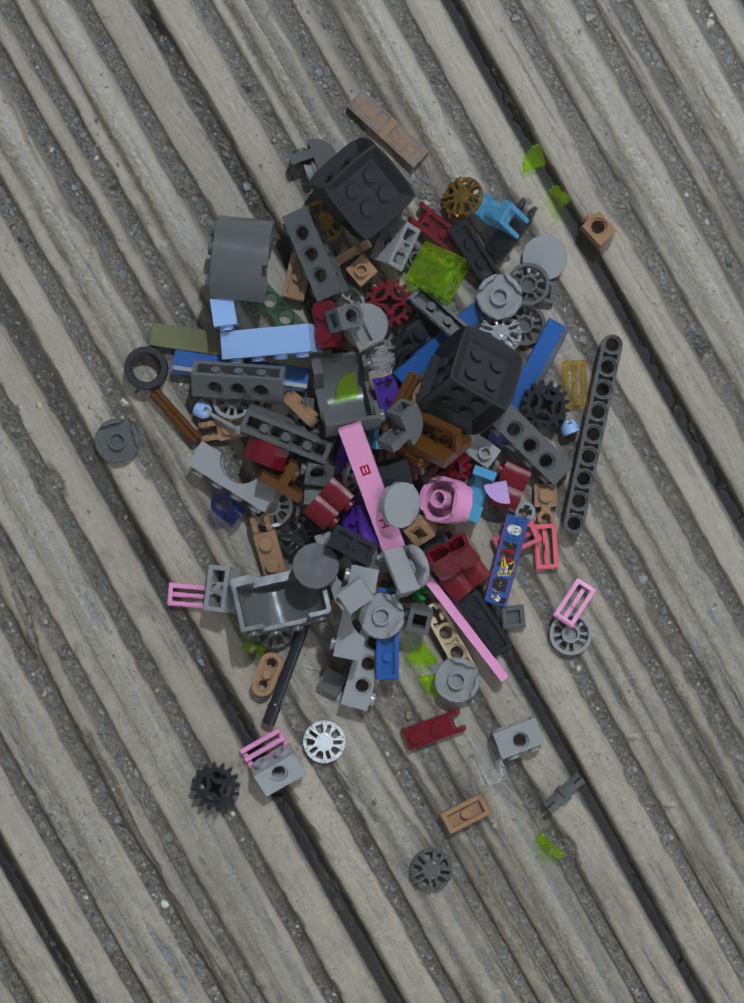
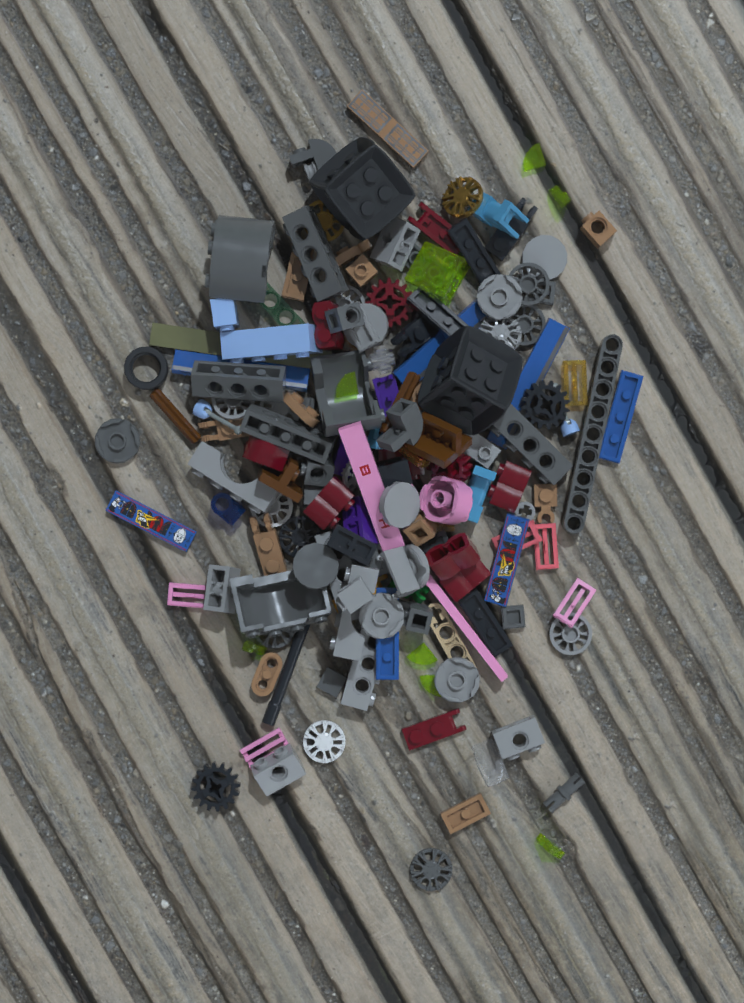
lavender tile [483,480,510,504] -> none
none -> tile [105,490,197,552]
none -> blue tile [599,370,644,464]

